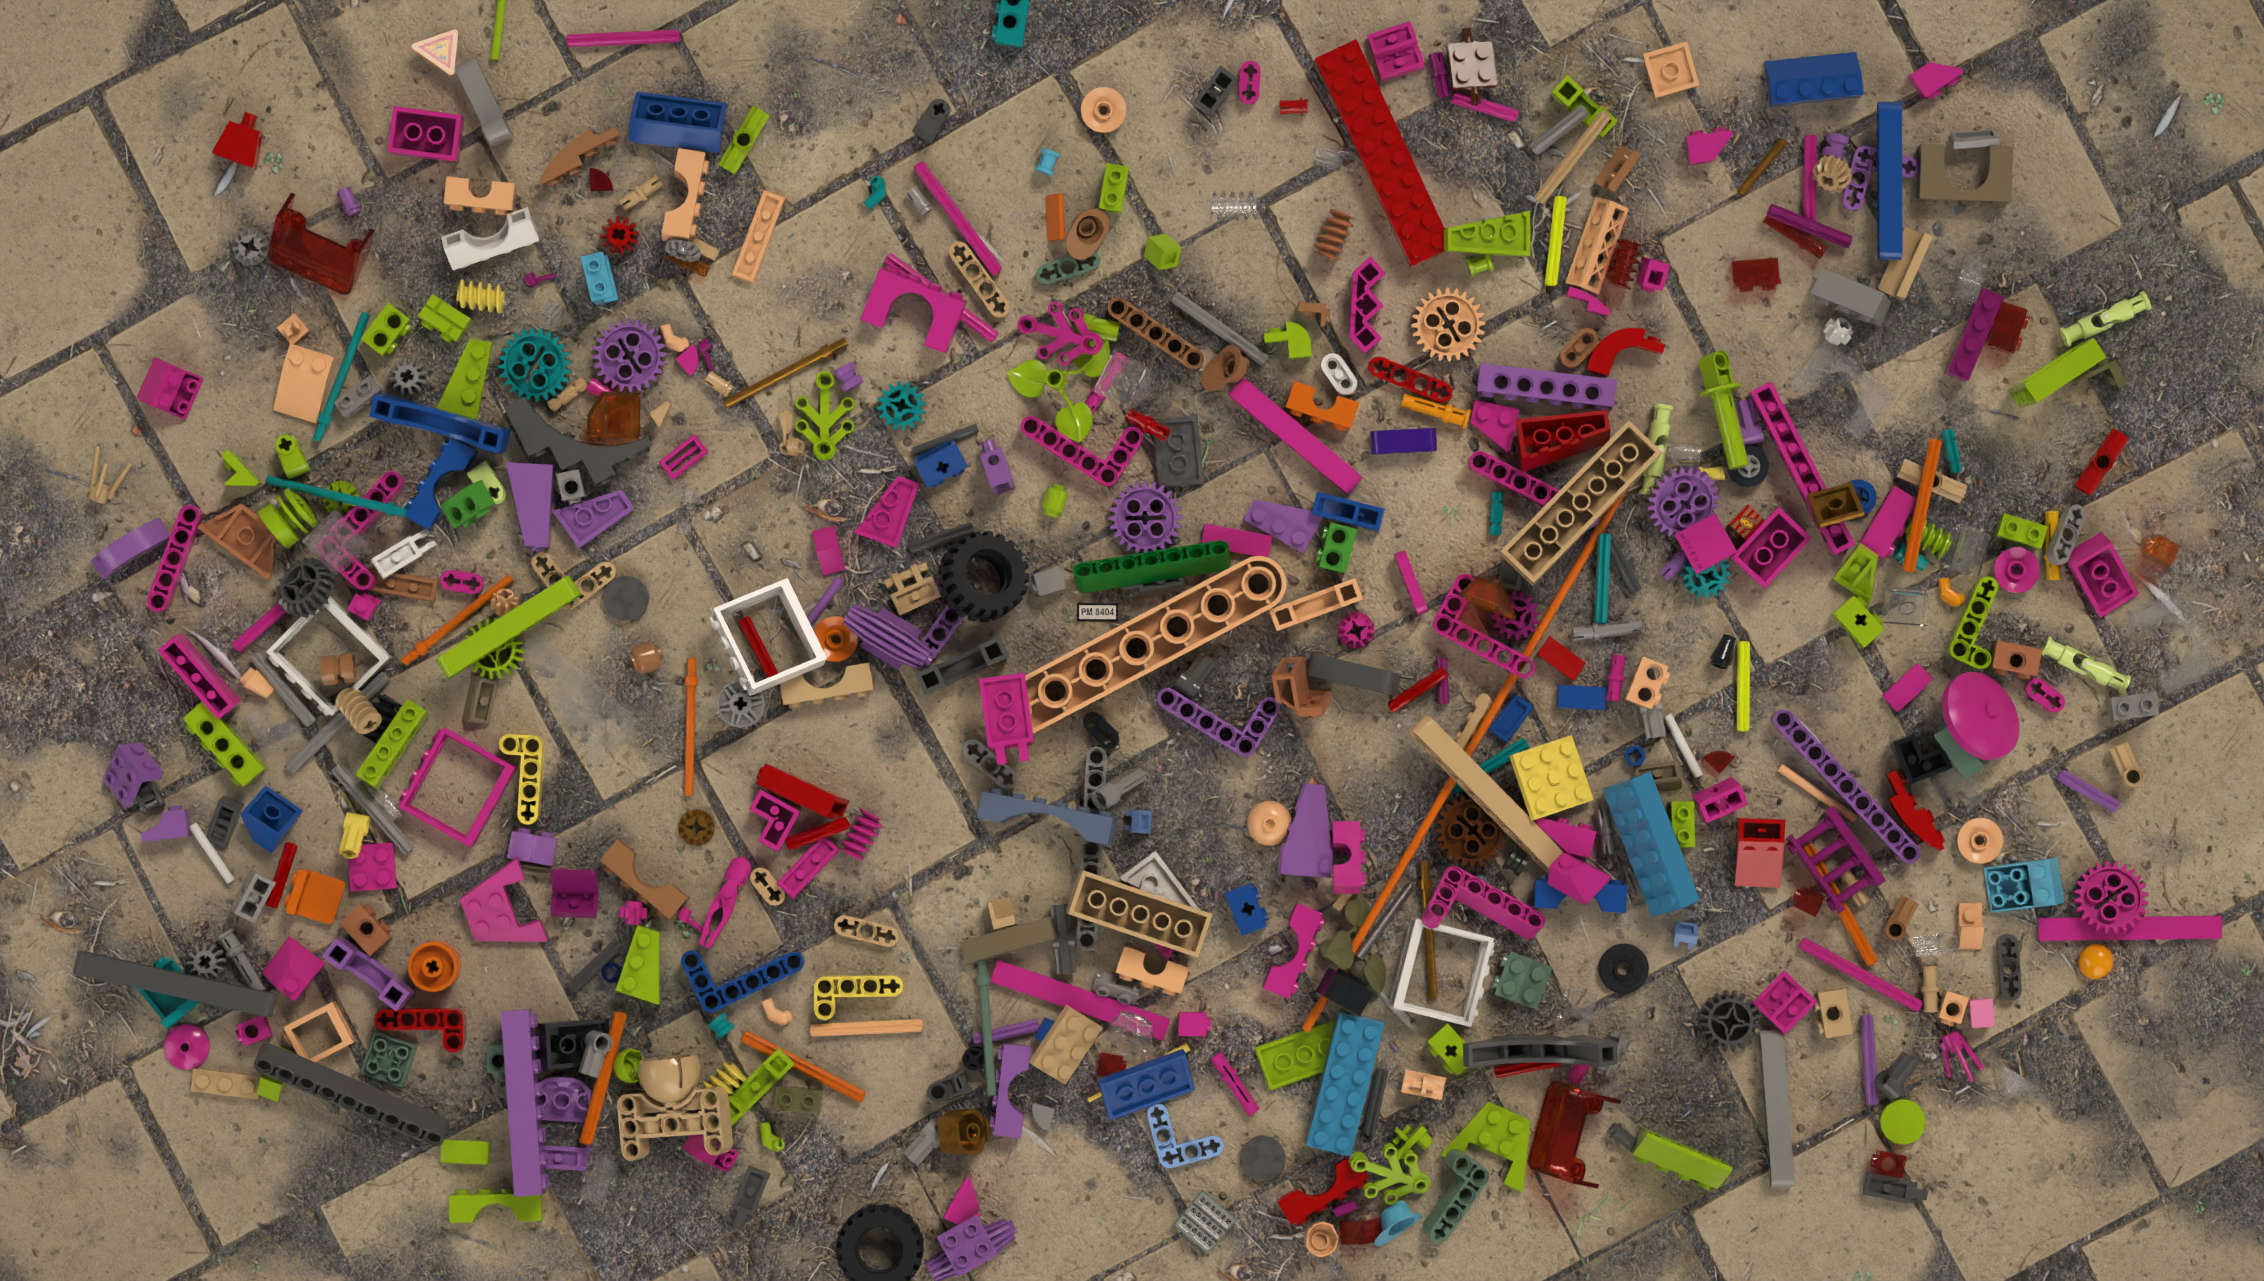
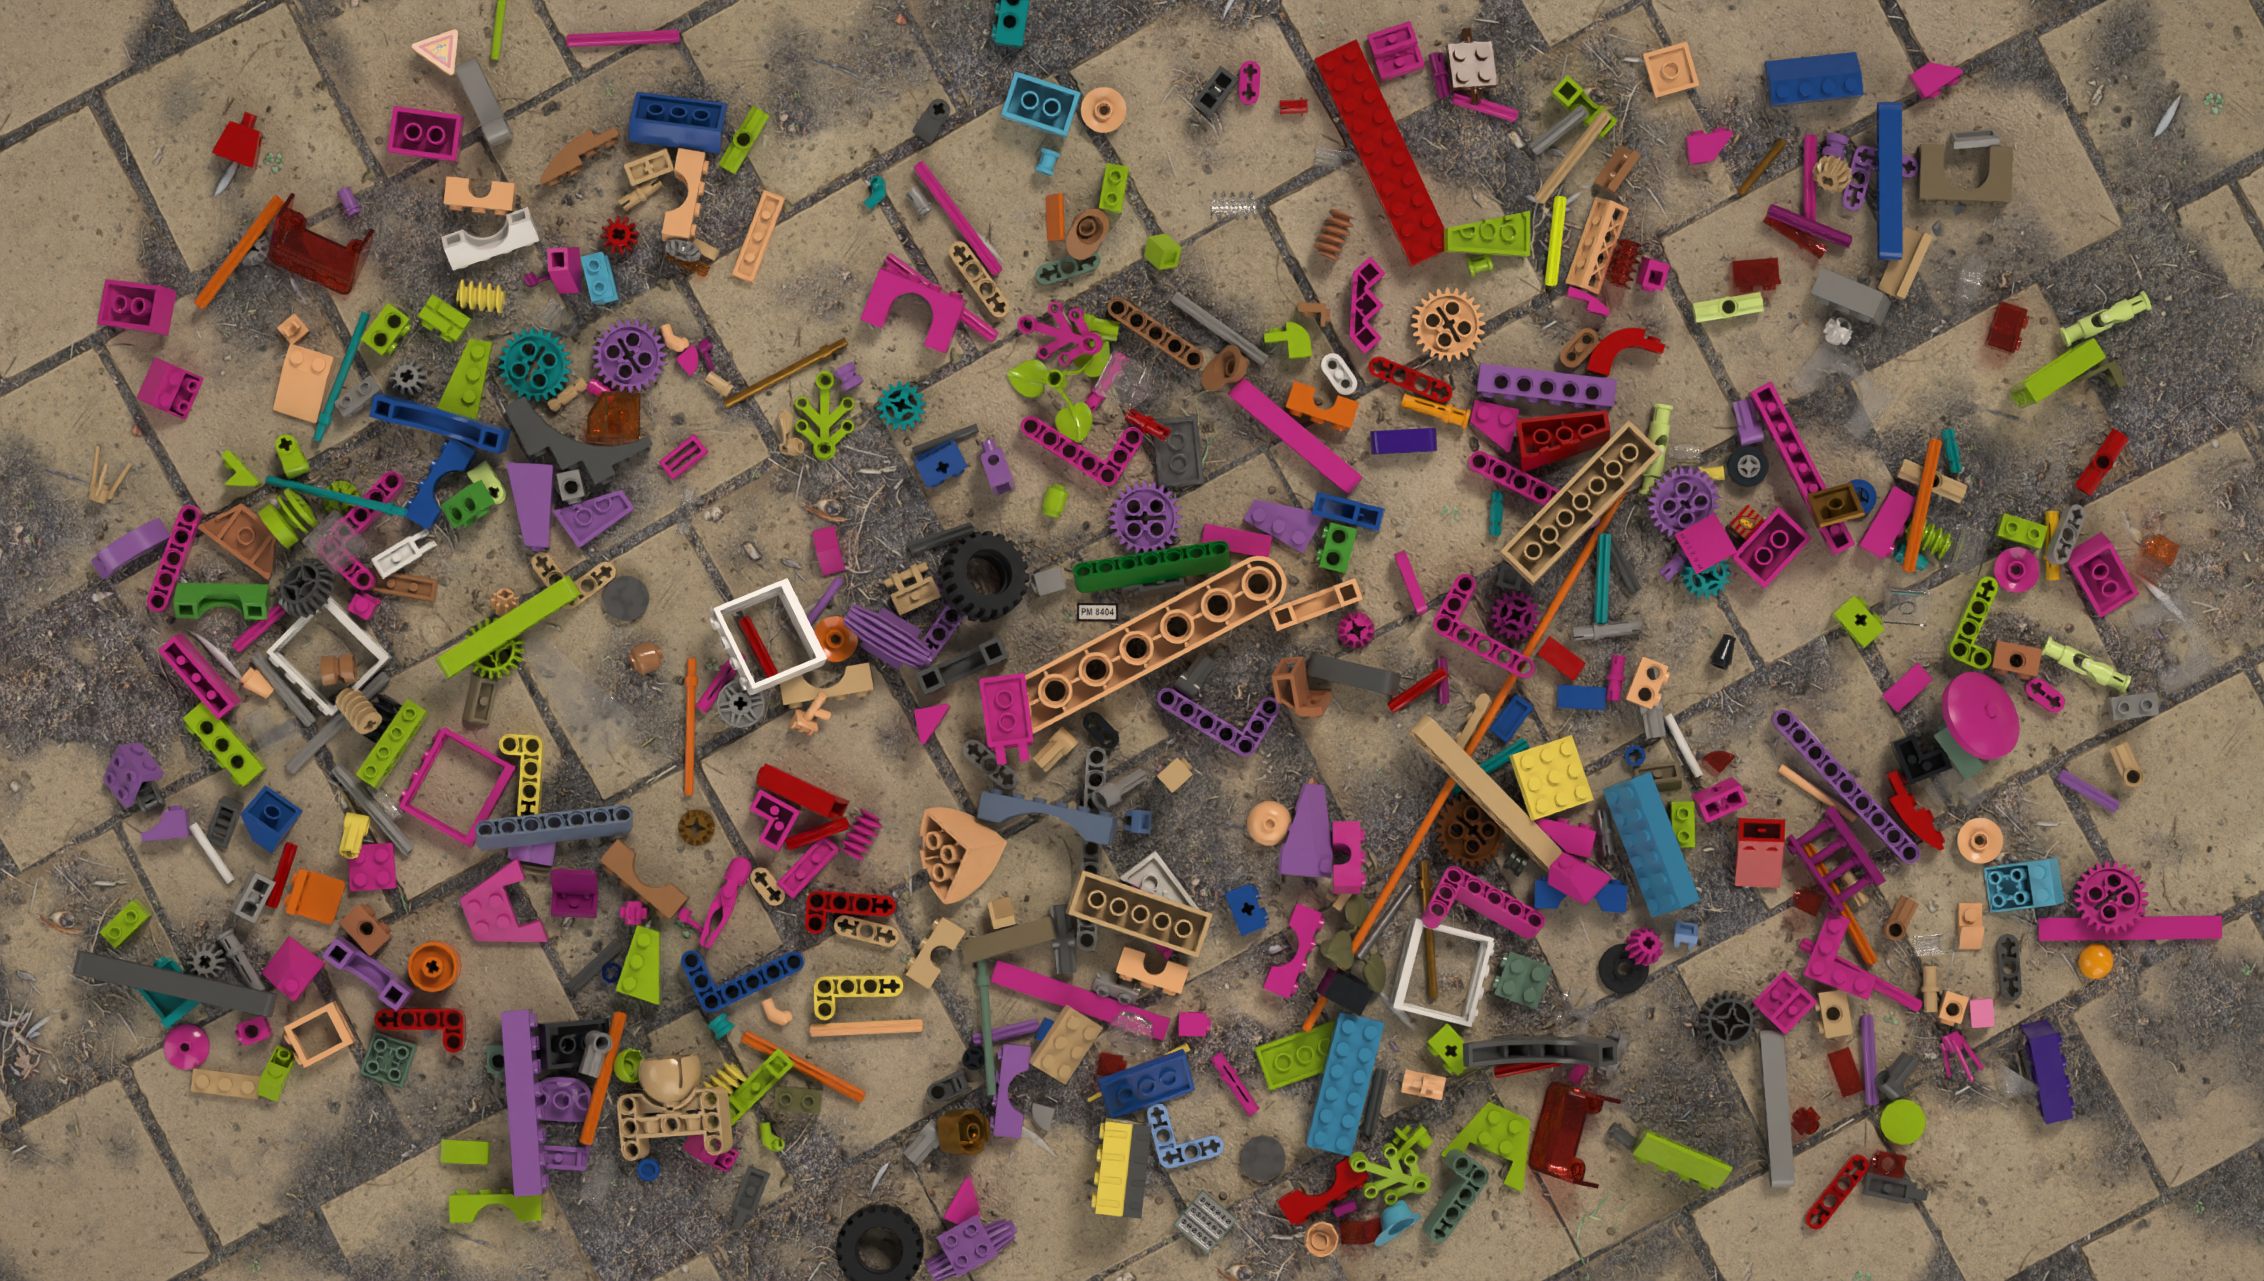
dark grey beam [254,1043,450,1146] -> none
orange bar [401,574,514,666] -> none
dark pink beam [440,570,485,594] -> none
dark red tile [590,168,614,192] -> none
tan slope [650,401,672,428] -> none
dark pink wing [854,476,920,548] -> none
clear orange slope [1459,575,1516,621] -> none
lime piece [1699,350,1749,470] -> none
neon yellow axle [1737,641,1750,732] -> none
lime wing [1833,543,1879,603] -> none
light orange arm [1938,577,1965,607] -> none
magenta arch [1944,288,2004,382] -> none
none -> dark pink slope [97,279,177,336]
none -> lime brick [100,899,153,949]
none -> bright green arch [173,583,271,620]
none -> orange axle [194,195,285,309]
none -> sand blue beam [475,805,633,850]
none -> dark pink slope [547,247,582,294]
none -> tan hinge [624,146,674,186]
none -> blue tile [637,1158,660,1181]
none -> dark pink pin [695,652,746,713]
none -> light nougat arm [789,692,831,736]
none -> red beam [805,890,897,934]
none -> tan arch [905,916,967,989]
none -> dark pink slope [914,704,951,744]
none -> light nougat brick [920,807,1007,905]
none -> medium azure brick [1001,71,1081,139]
none -> tan piece [1033,726,1079,772]
none -> light yellow piece [1091,1118,1152,1219]
none -> tan brick [1157,757,1193,793]
none -> dark pink gear [1624,926,1664,966]
none -> yellowish green piece [1692,292,1764,323]
none -> clear red gear [1791,1107,1821,1136]
none -> dark pink plate [1804,911,1877,1001]
none -> red beam [1804,1154,1869,1229]
none -> clear red tile [1826,1047,1865,1098]
none -> dark purple wedge [2020,1019,2075,1124]

